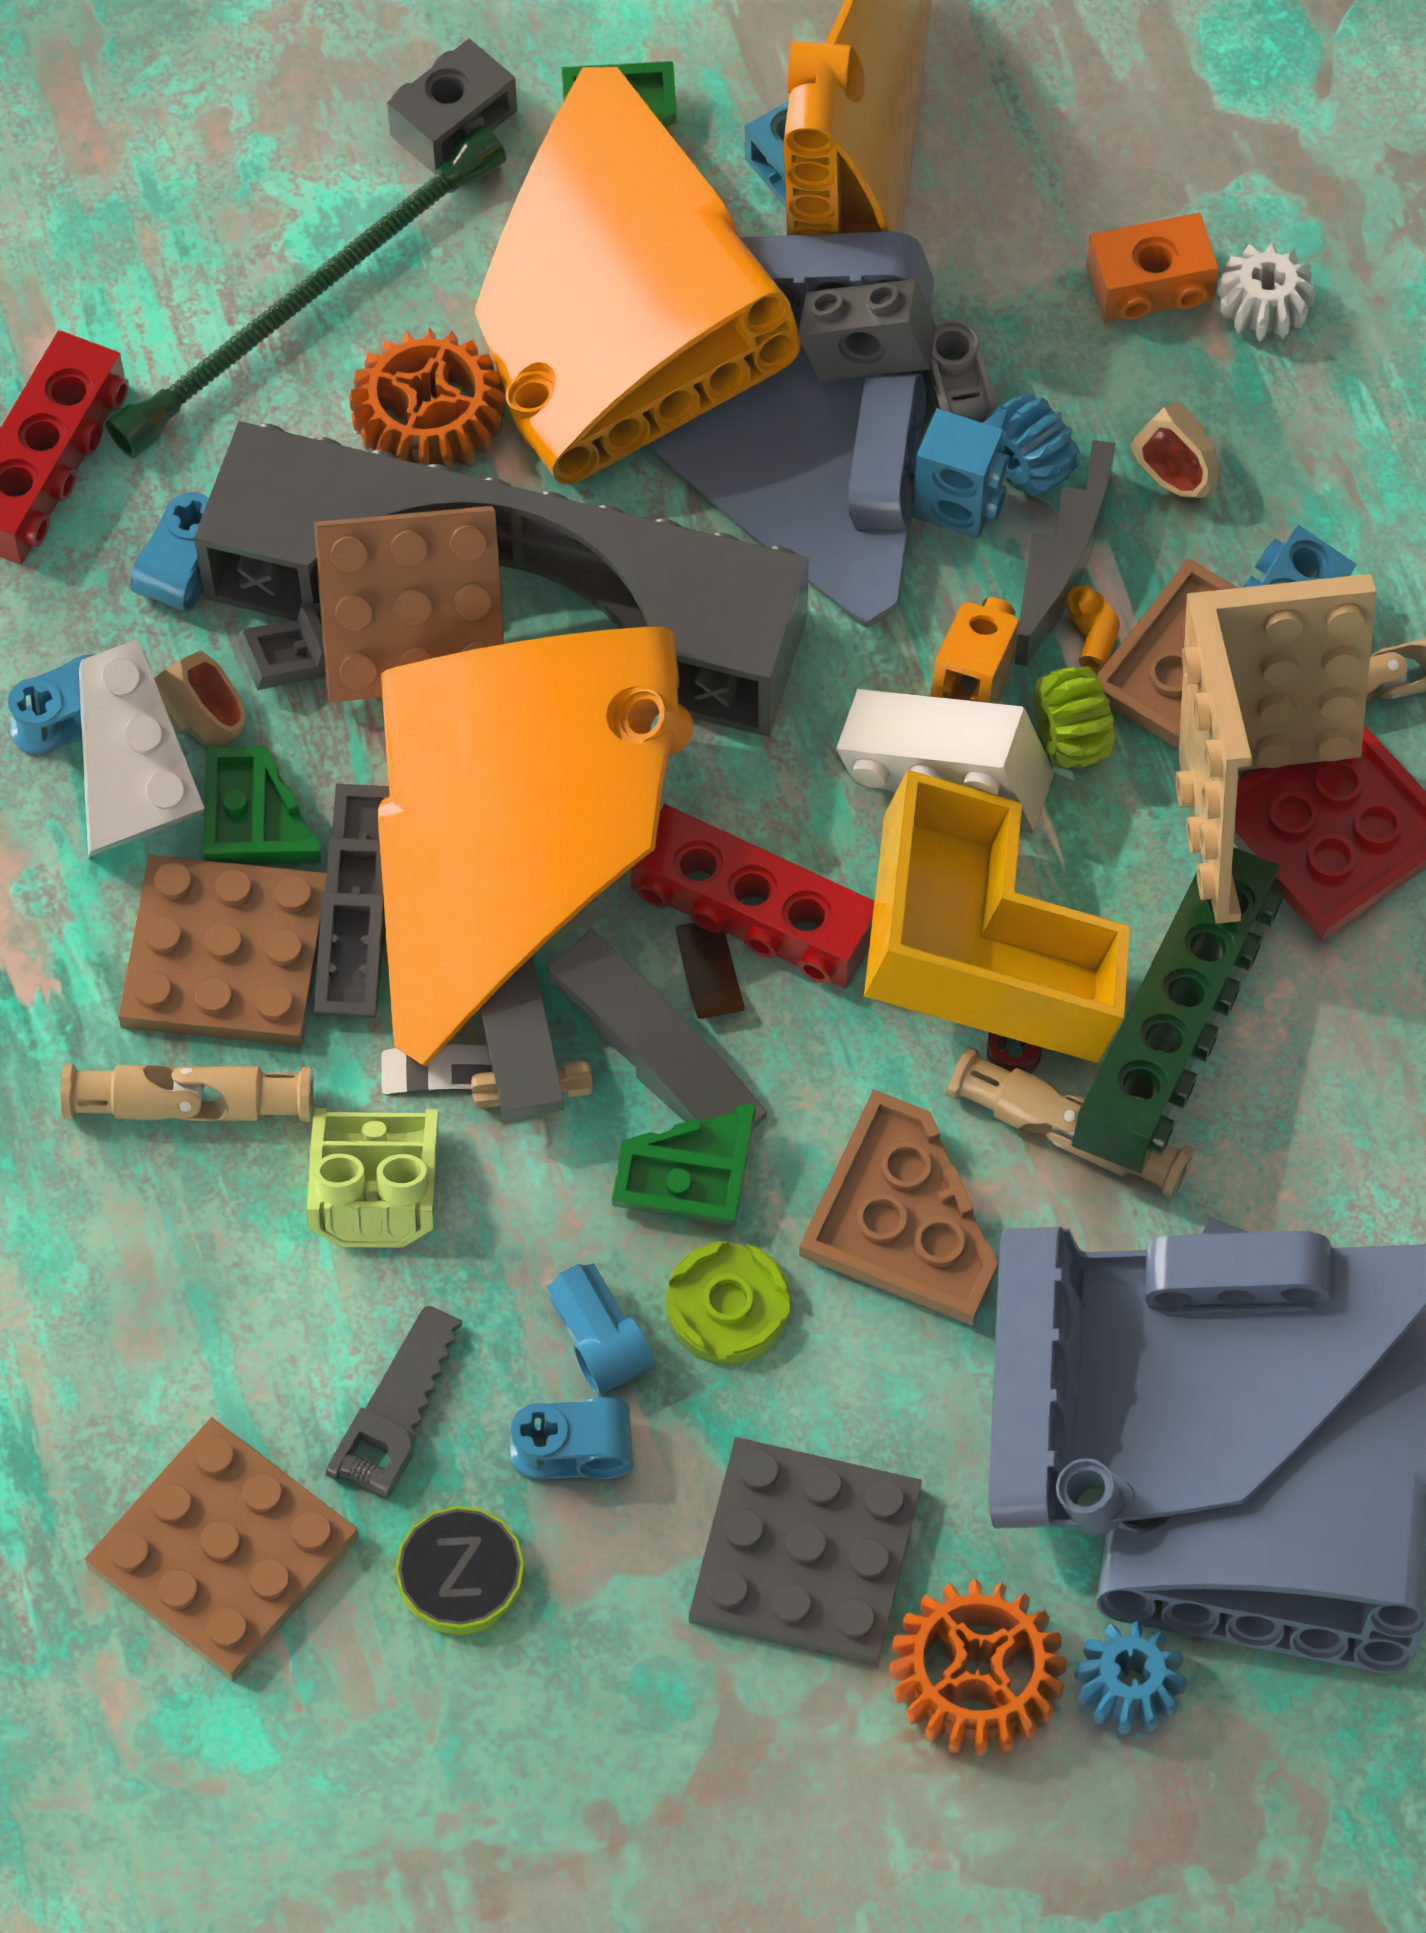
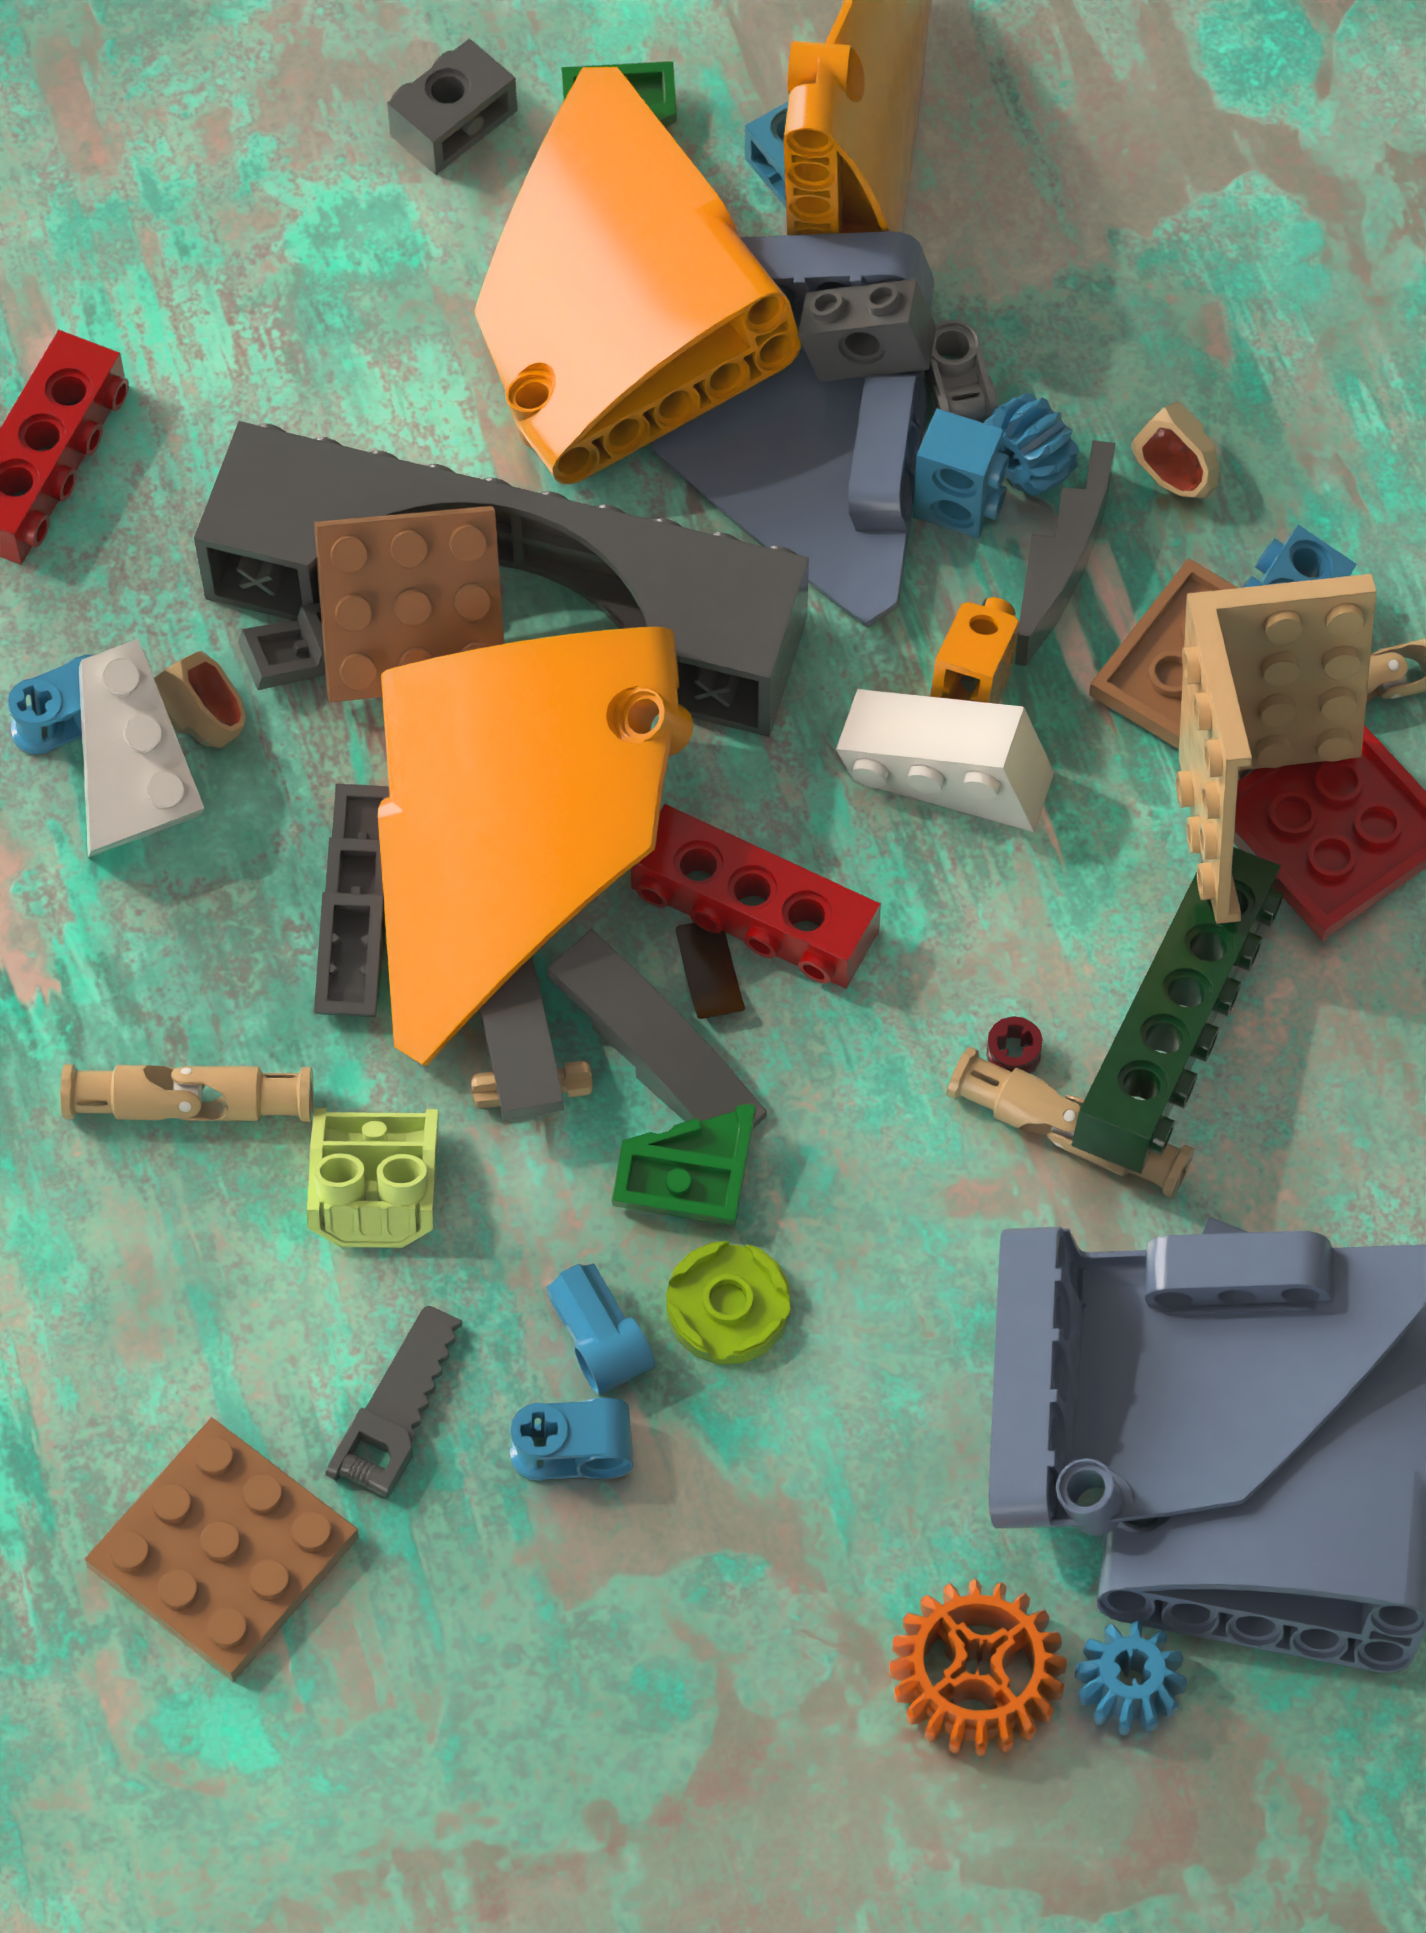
dark green hose [106,126,507,458] -> none
medium nougat plate [118,855,327,1046] -> none
dark azure piece [130,492,209,612] -> none
green wing [203,746,321,864] -> none
orange gear [349,327,506,470] -> none
white sticker [381,1044,492,1095] -> none
black tile [395,1506,525,1635] -> none
dark grey plate [689,1437,922,1667] -> none
medium nougat plate [799,1089,998,1326] -> none
yellow piece [864,769,1130,1063] -> none
lime gear [1032,667,1116,769] -> none
light orange arm [1065,584,1120,672] -> none
orange brick [1086,212,1219,322] -> none
white gear [1217,241,1316,343] -> none

